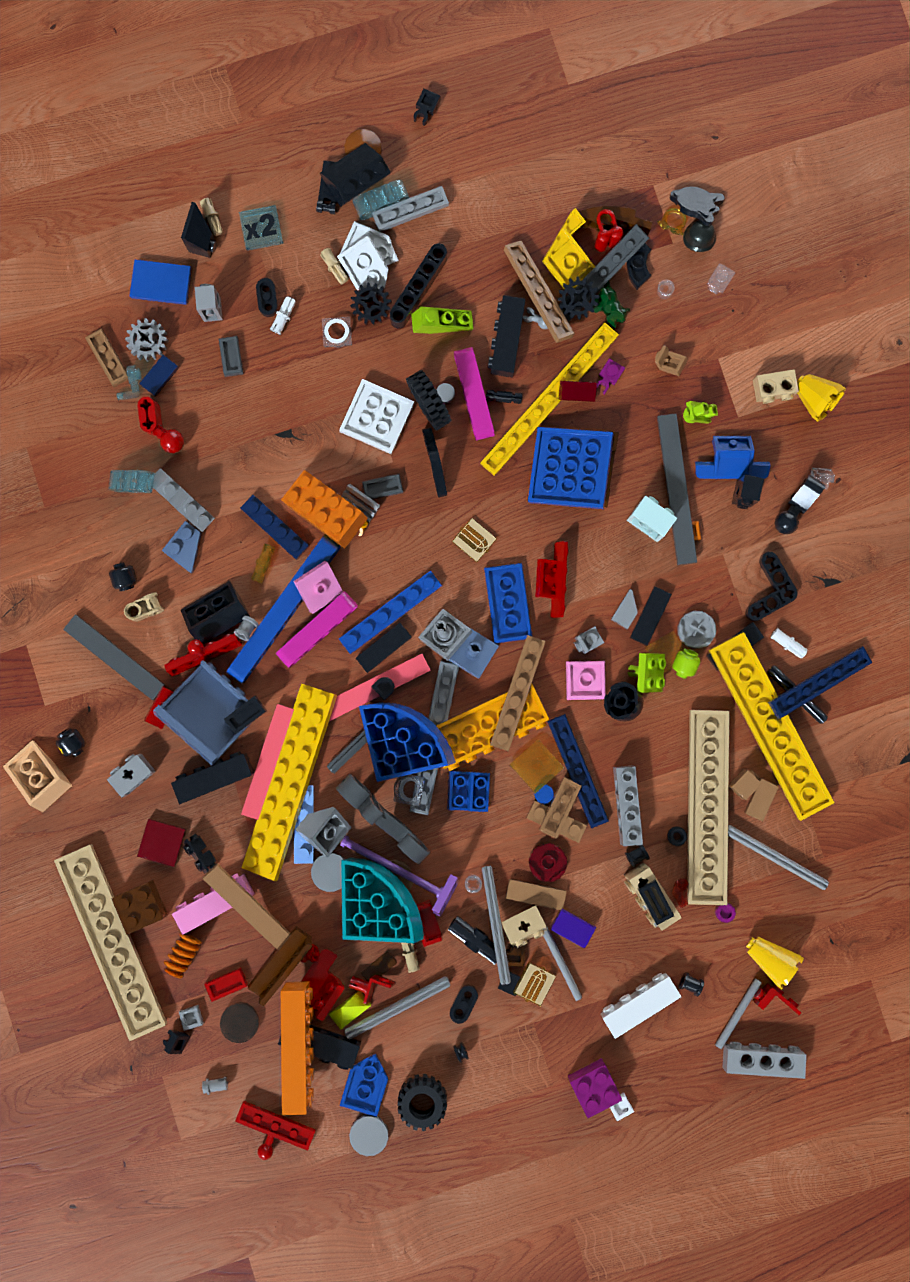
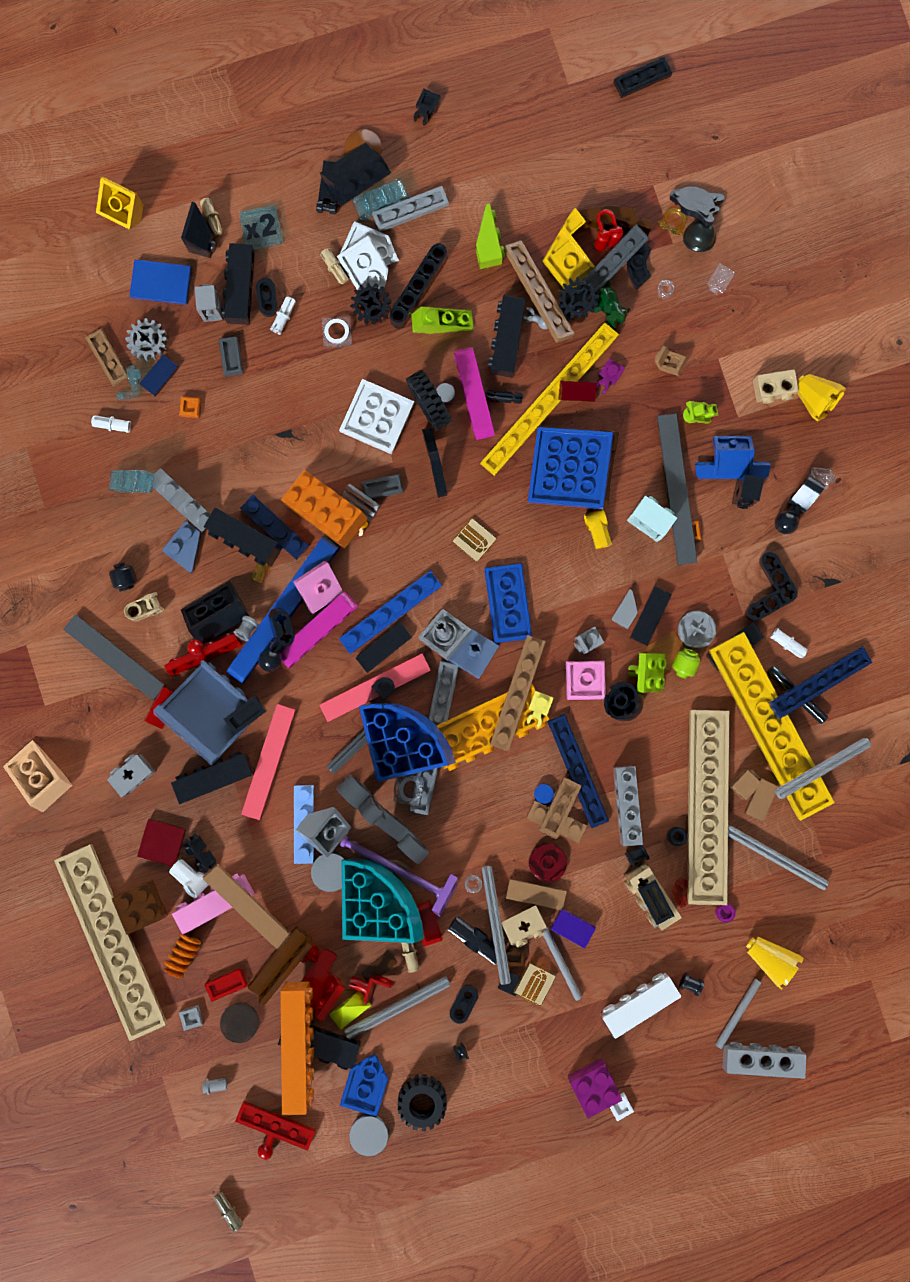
black head [56,728,86,758] -> none
red beam [137,396,184,453] -> none
black tile [163,1030,190,1054] -> none
yellow plate [242,684,337,881] -> none
blue slope [447,771,490,812] -> none
clear yellow plate [510,739,564,794] -> none
red bracket [535,541,569,618] -> none
red bracket [753,983,802,1016] -> none
none -> white axle [91,416,131,433]
none -> yellow slope [96,177,144,229]
none -> white piece [169,859,209,898]
none -> orange tile [179,396,201,418]
none -> black brick [203,508,283,567]
none -> dark tan axle [214,1192,243,1232]
none -> black brick [221,243,255,325]
none -> black beam [258,607,295,672]
none -> lime slope [476,204,505,269]
none -> light yellow plate [527,691,553,728]
none -> yellow piece [584,509,612,550]
none -> black tile [613,57,672,98]
none -> light grey axle [775,738,871,799]

